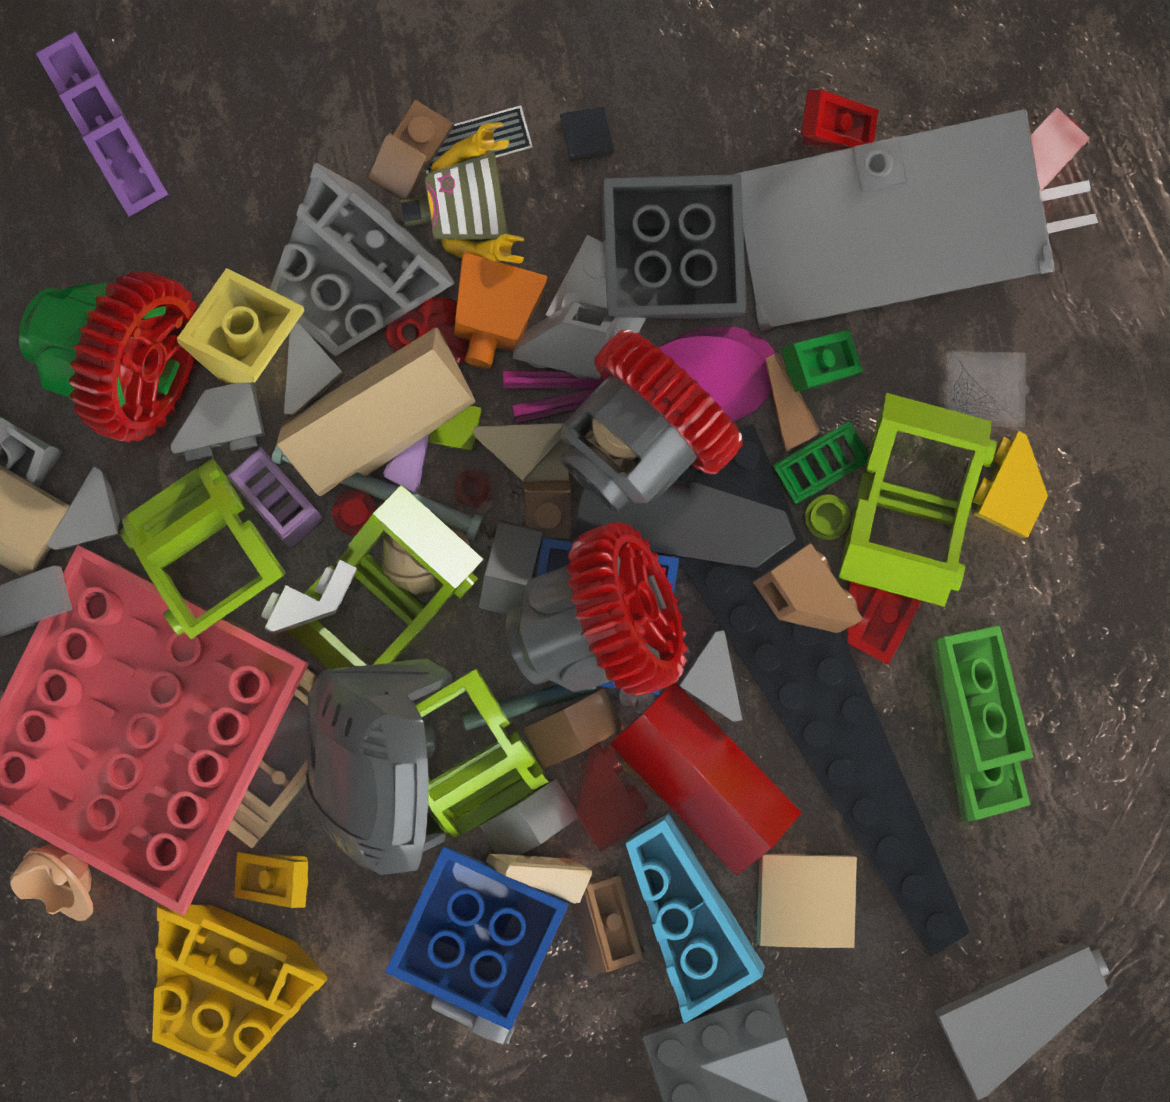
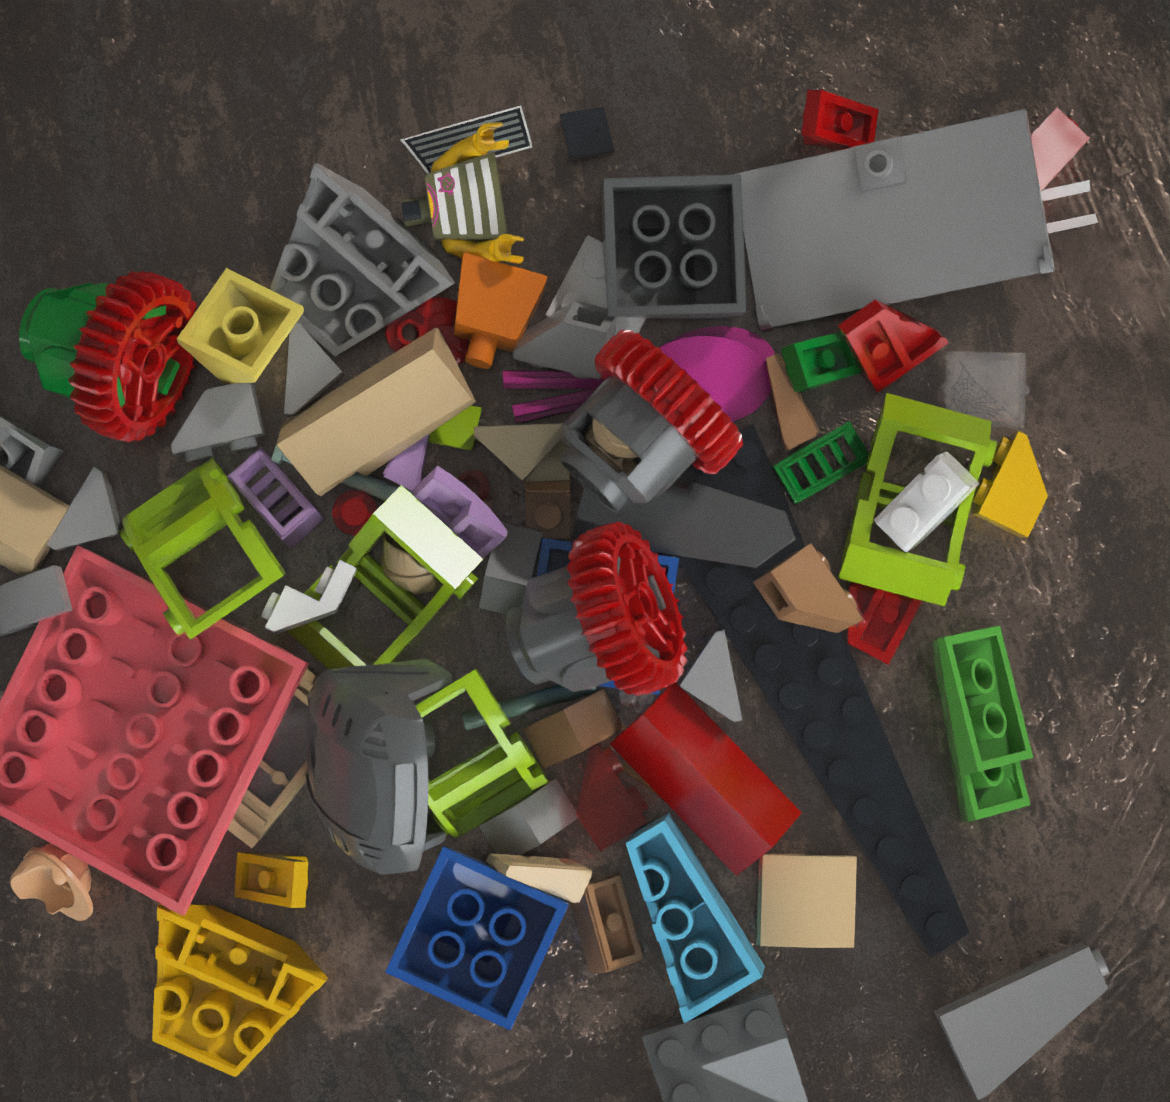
medium lavender slope [36,30,168,217] -> none
medium nougat slope [368,100,454,200] -> none
light grey bar [431,996,515,1044] -> none
lime plate [805,494,851,540] -> none
none -> lavender slope [412,466,508,559]
none -> red wing [838,299,948,393]
none -> white brick [874,452,979,553]

